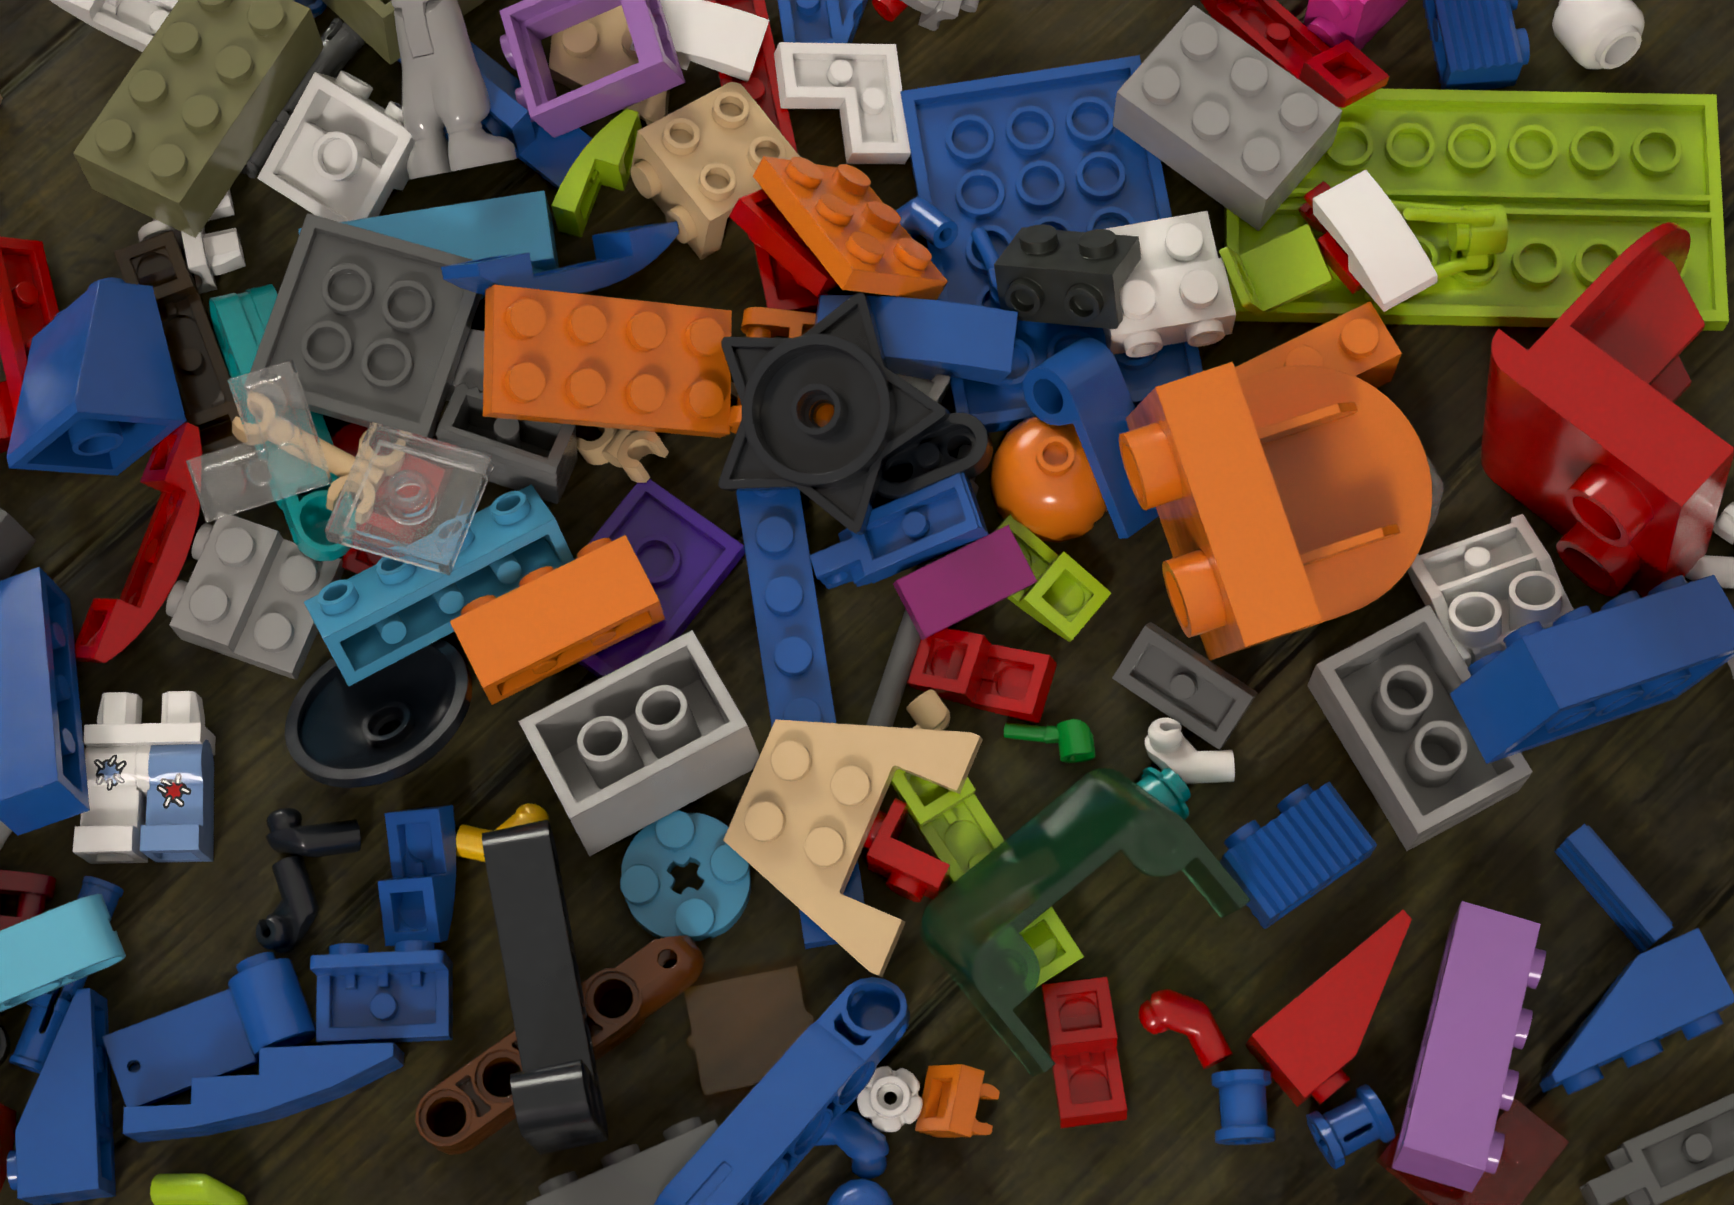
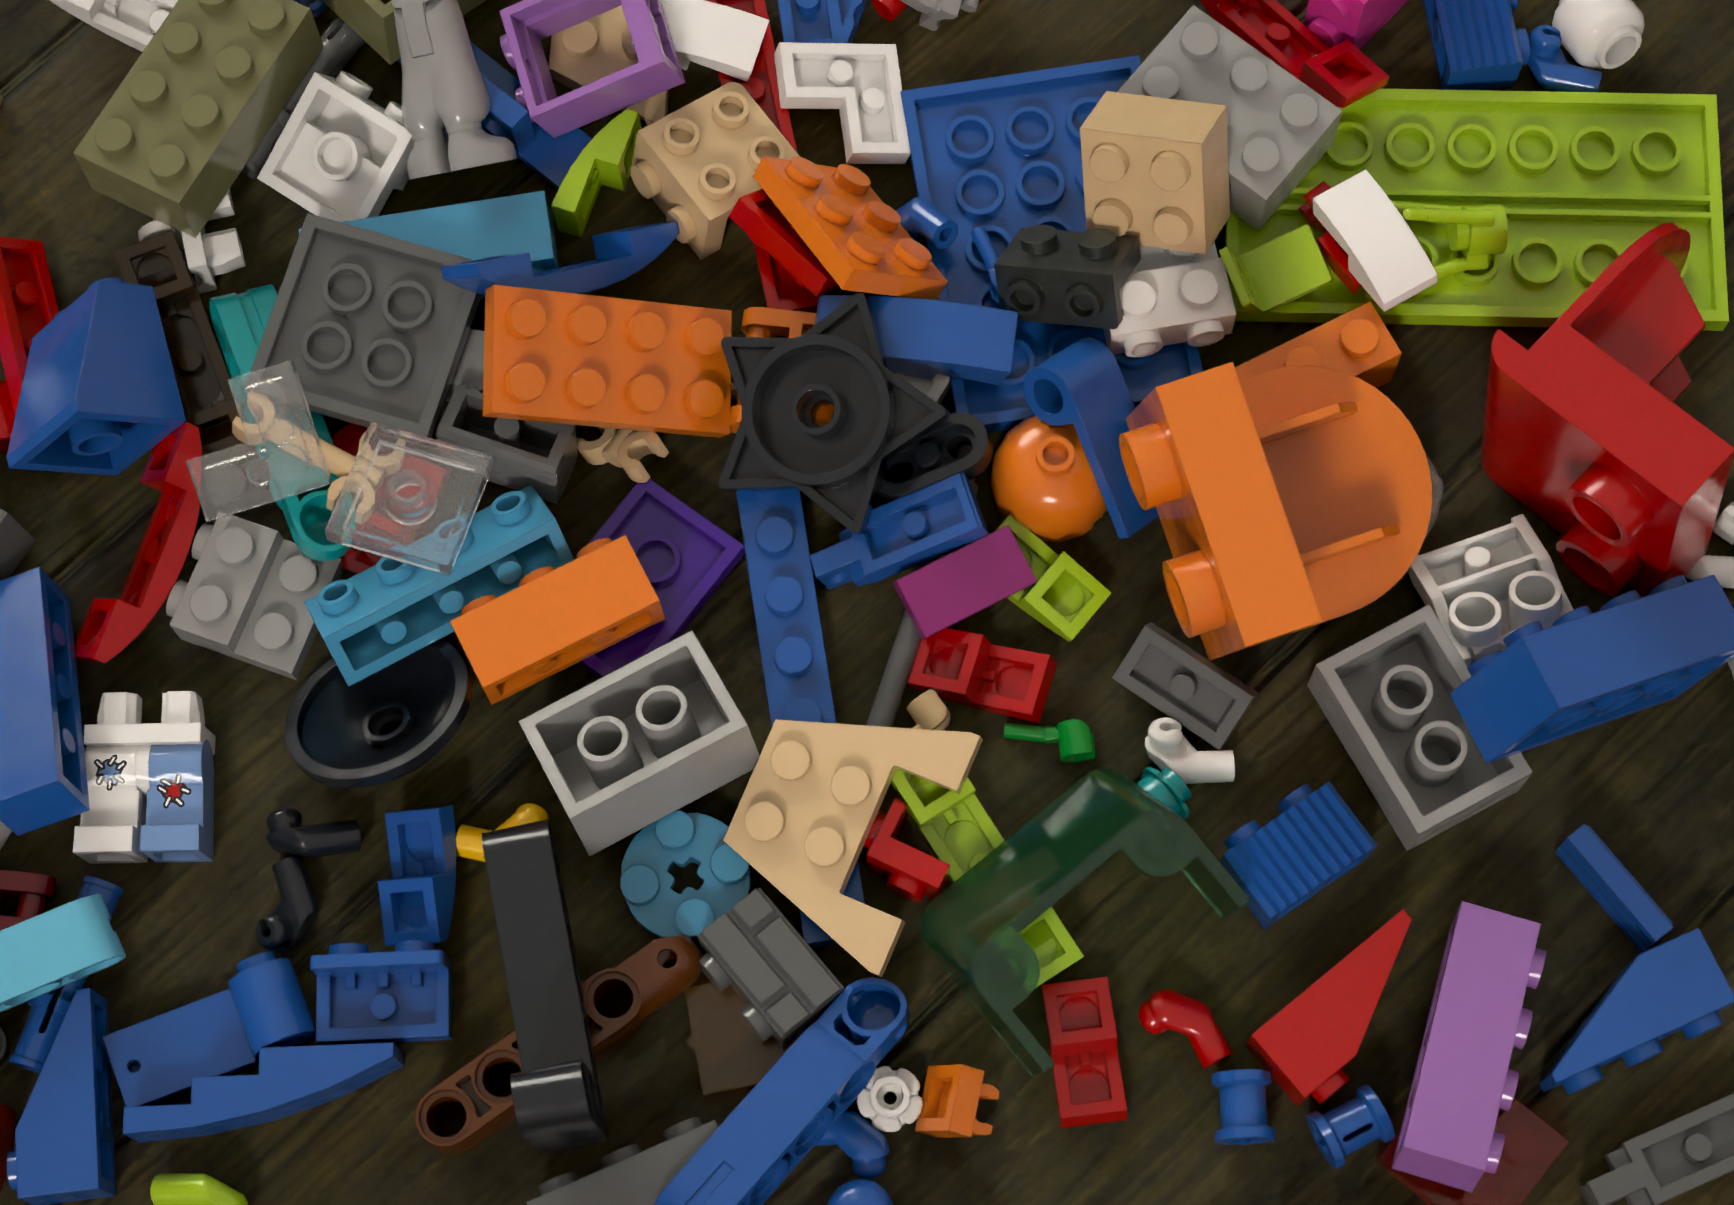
none -> dark grey brick [698,888,844,1049]
none -> tan brick [1080,91,1230,254]
none -> blue arm [1527,25,1602,92]

